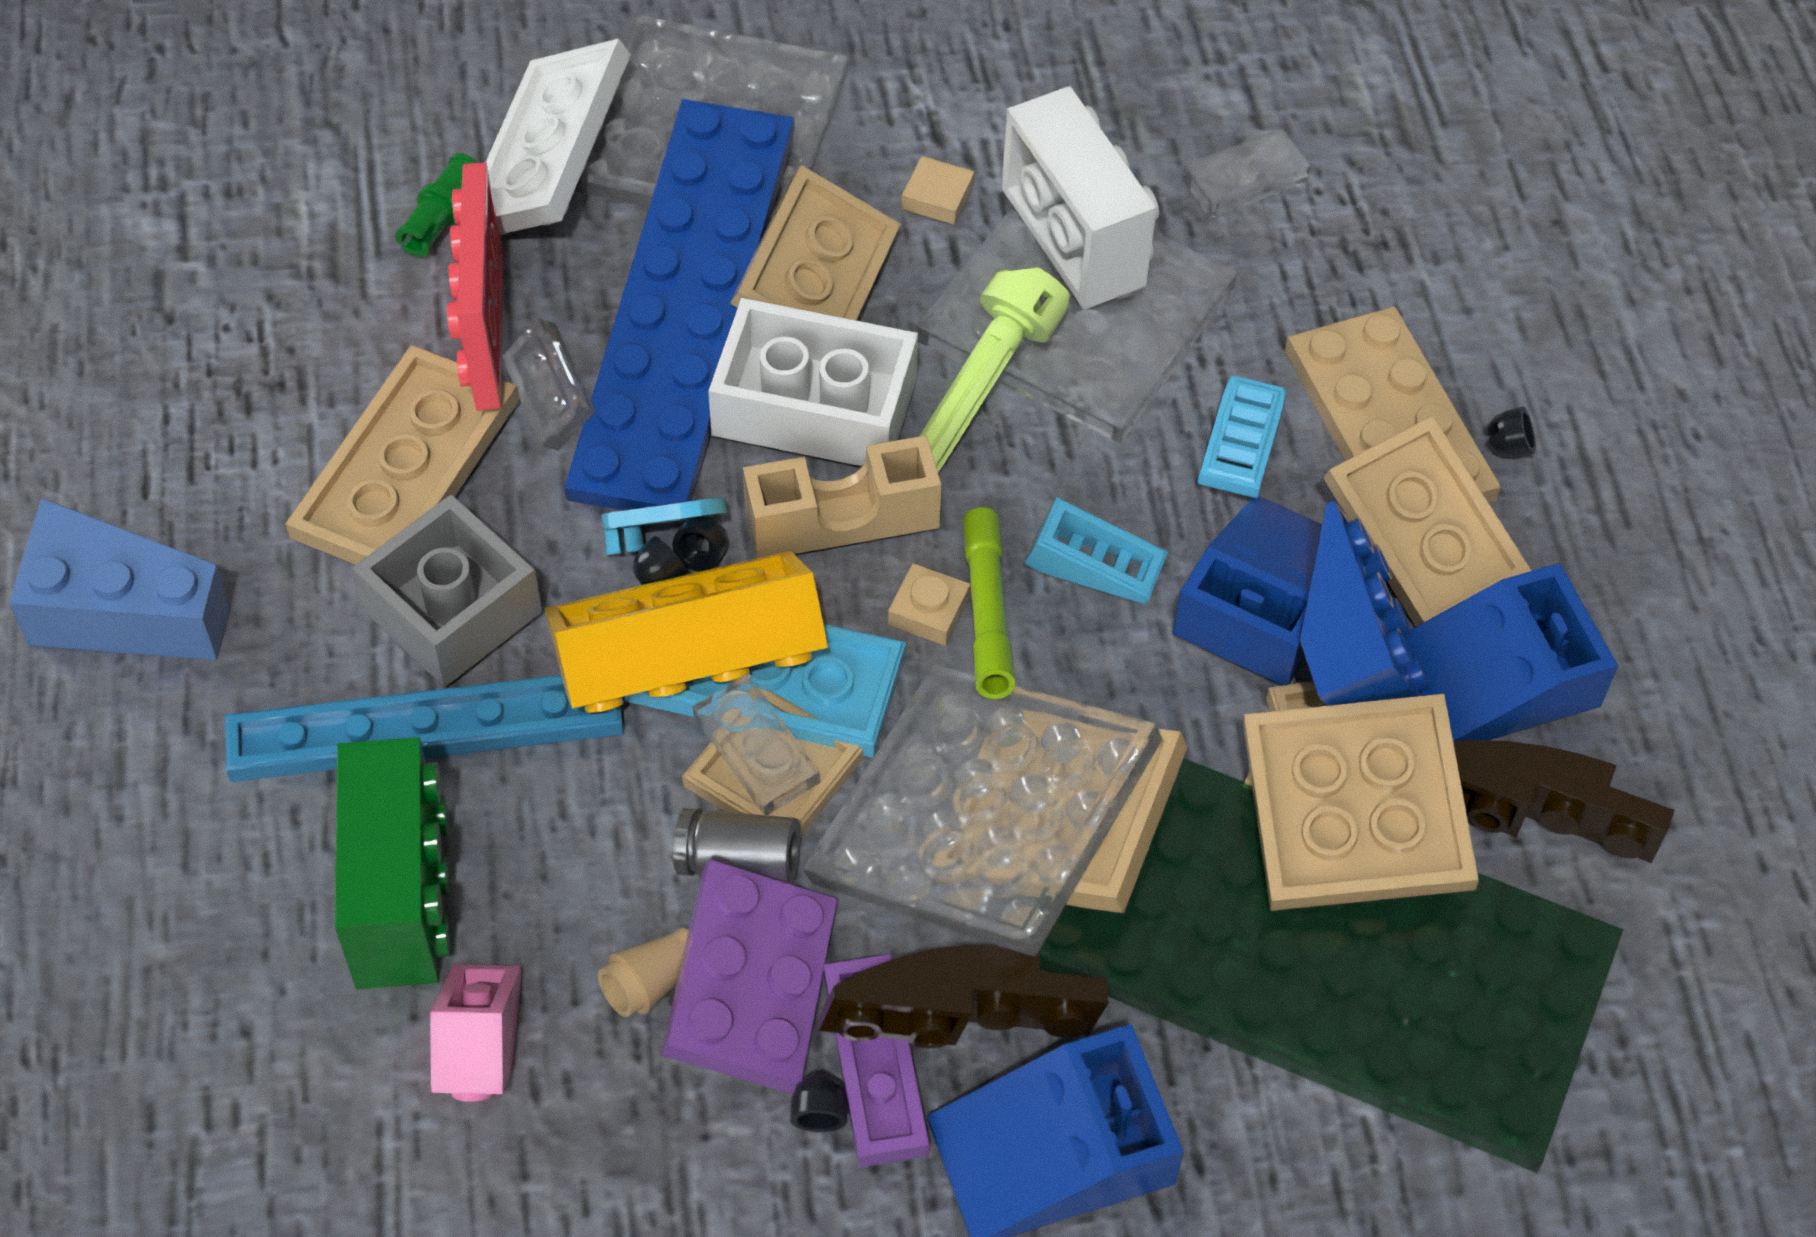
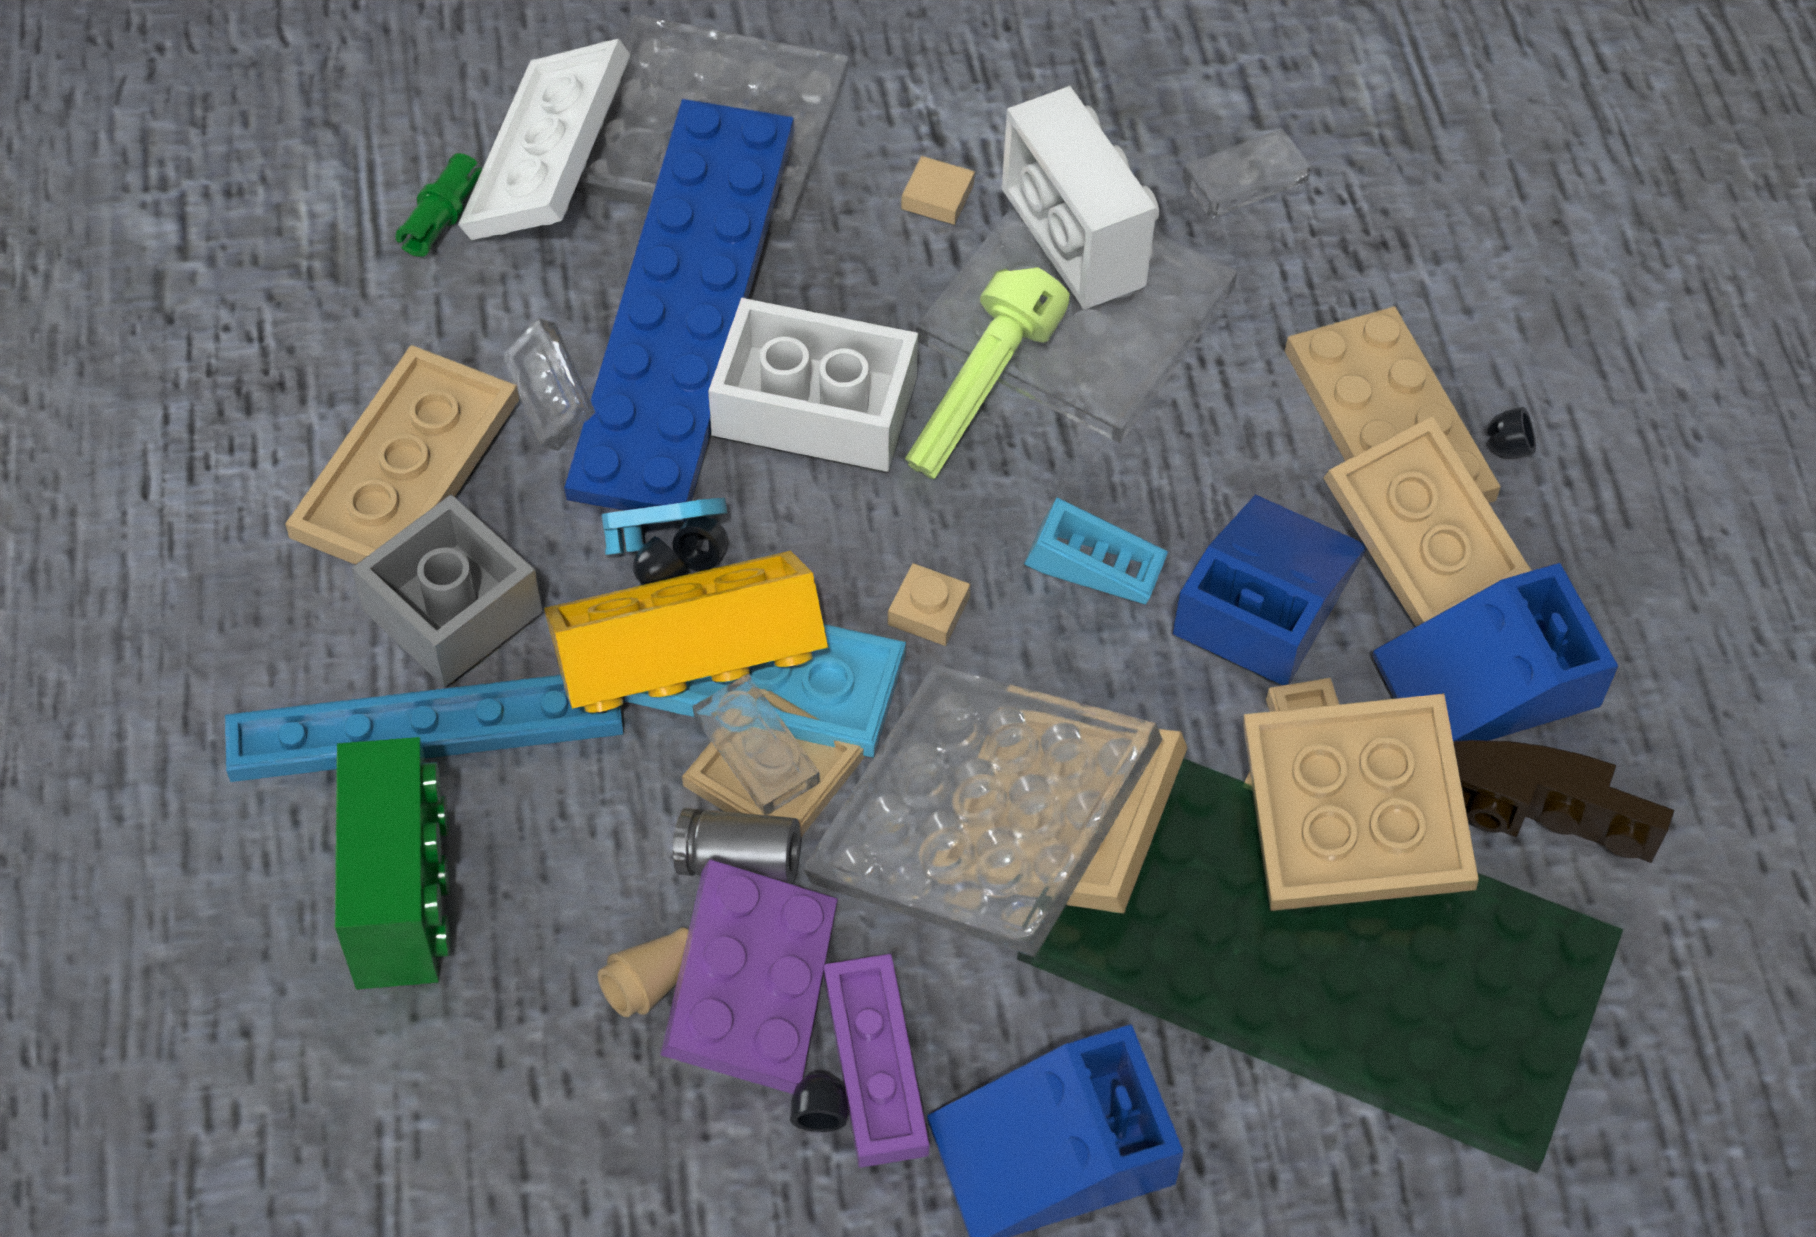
medium blue wedge [9,498,231,660] -> none
bright pink slope [430,964,521,1102] -> none
coral plate [447,162,504,411] -> none
tan plate [730,165,901,320] -> none
tan arch [743,435,942,558] -> none
dark brown slope [819,944,1109,1049] -> none
lime piece [962,507,1016,699] -> none
medium azure slope [1197,376,1287,498] -> none
blue slope [1300,501,1431,706] -> none

